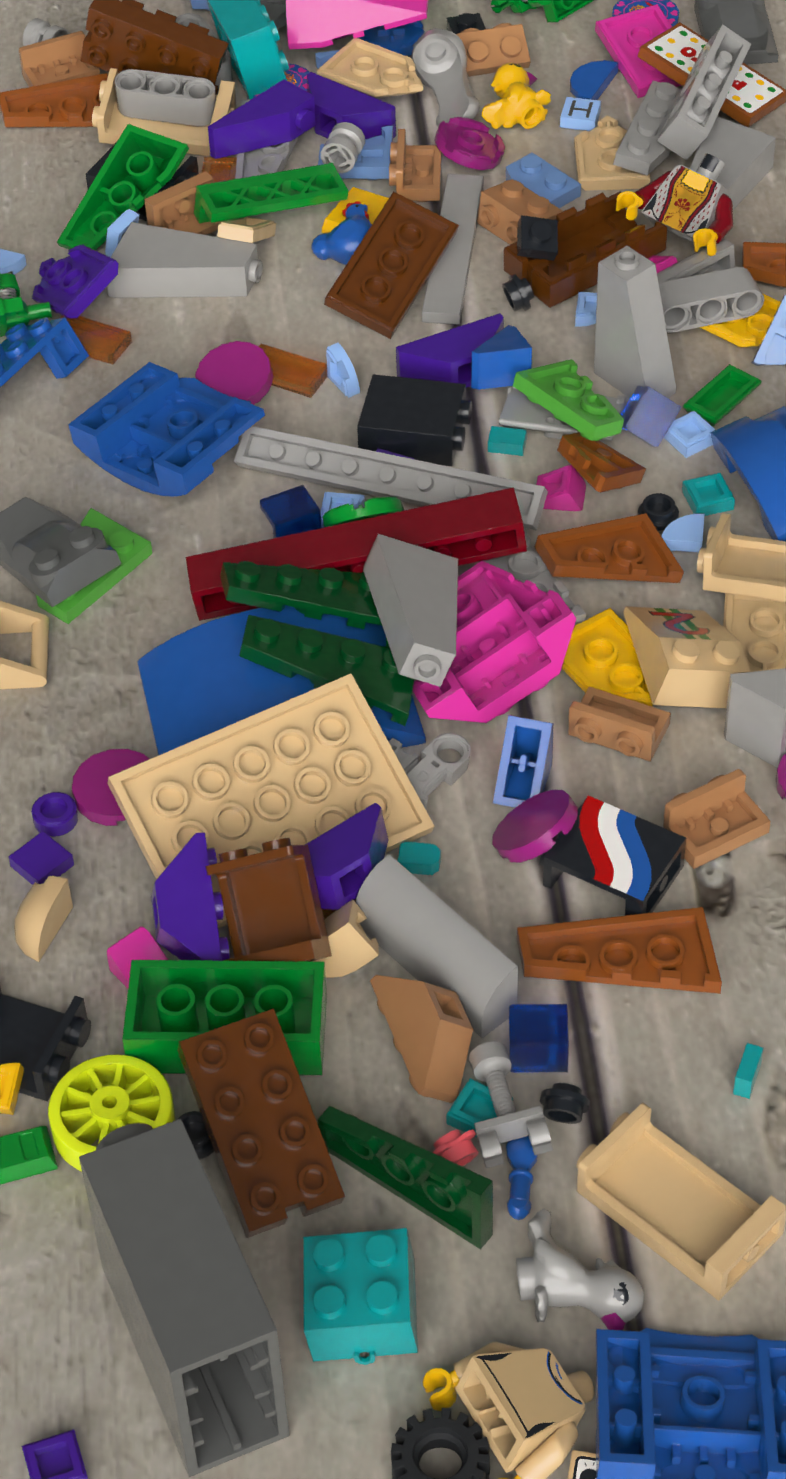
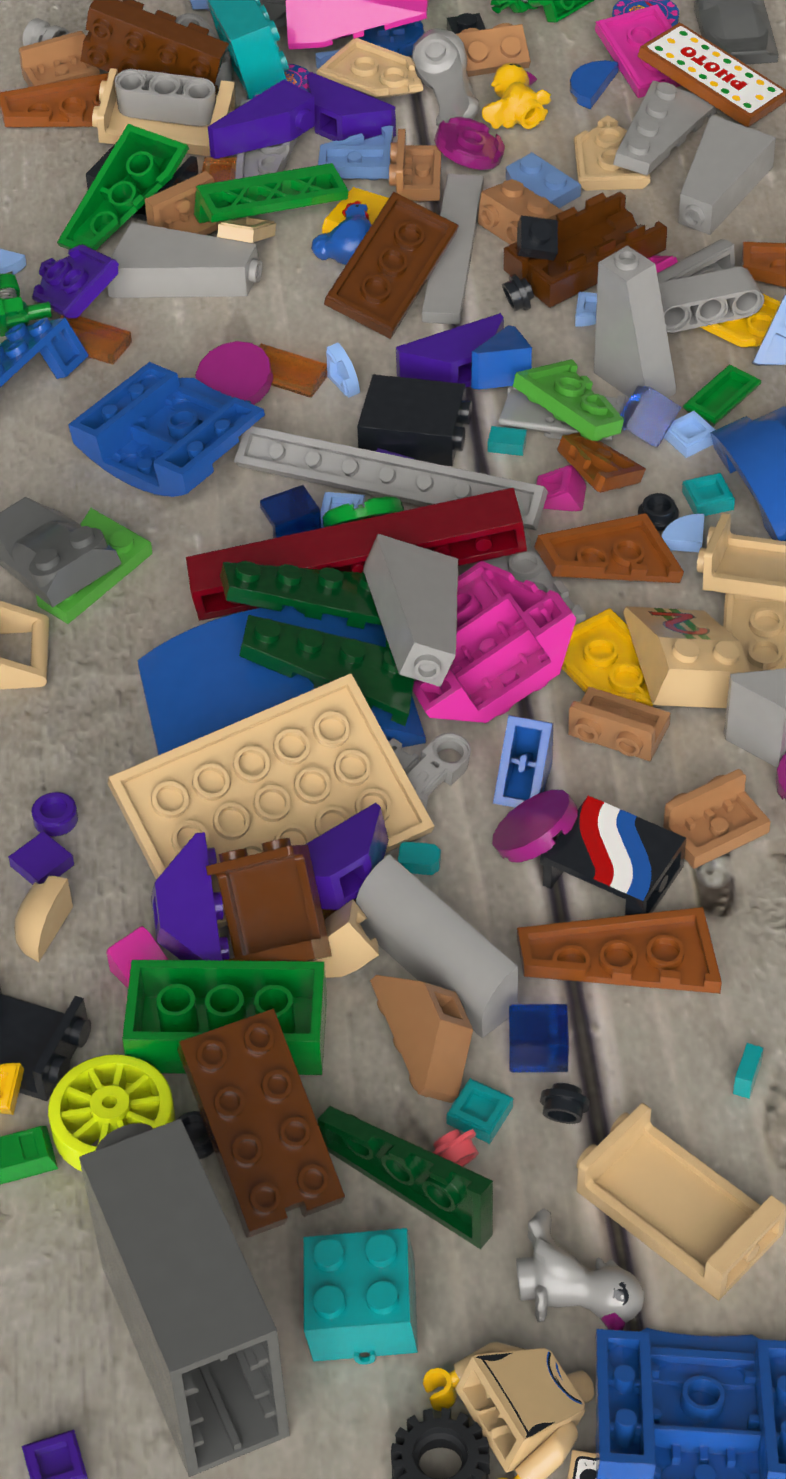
magenta tile [72,749,149,826] -> none
light blue tile [105,209,140,257] -> none
light grey wheel [321,122,365,173] -> none
light grey bar [469,1041,553,1168] -> none
blue piece [506,1136,538,1220] -> none
light blue tile [560,97,601,131] -> none
torso [616,153,734,256] -> none
light grey brick [657,24,751,161] -> none

